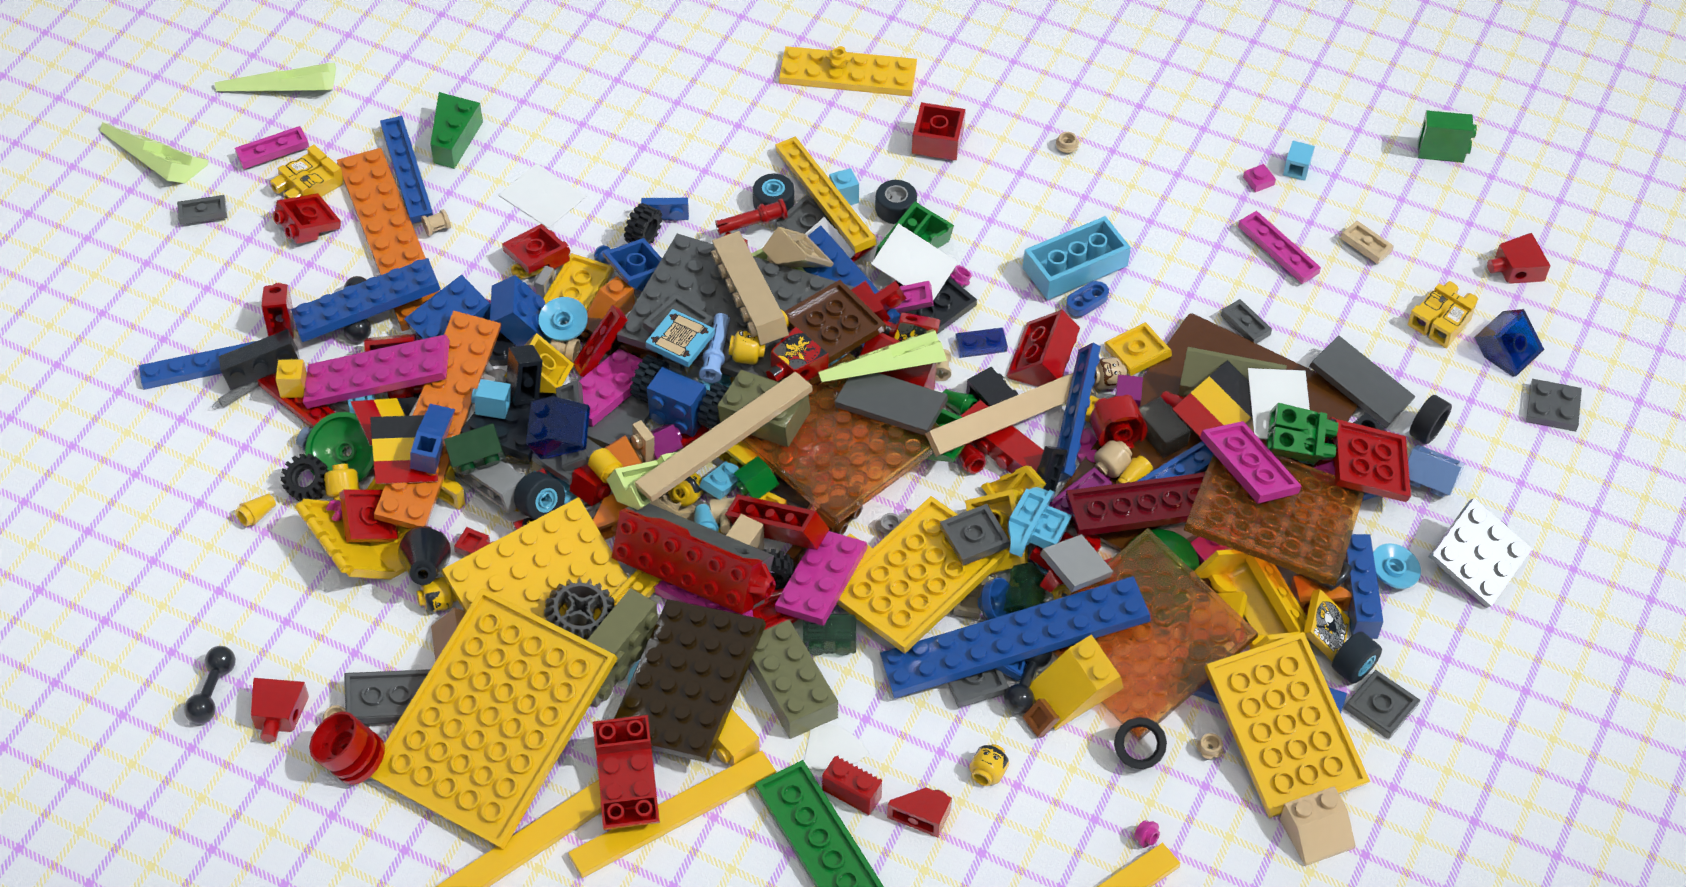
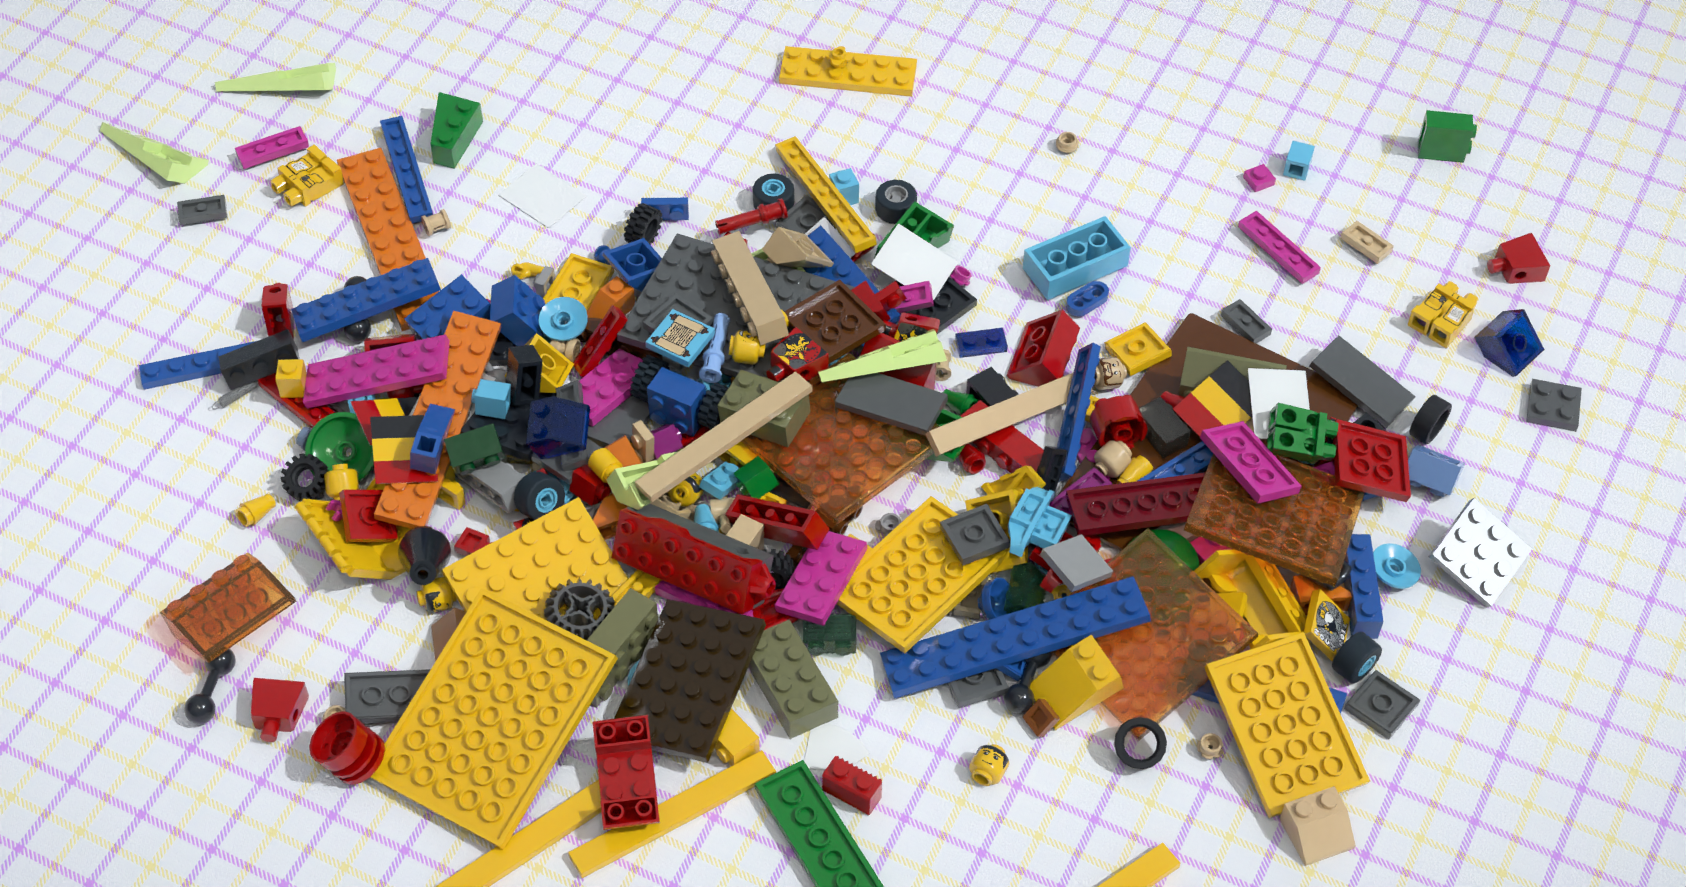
red plate [273,193,341,244] -> none
red plate [502,224,571,274] -> none
red slope [887,787,952,838] -> none
red brick [912,102,966,161] -> none
magenta brick [1115,374,1143,410] -> none
dark pink plate [1134,820,1160,848] -> none
none -> clear orange slope [160,552,297,663]

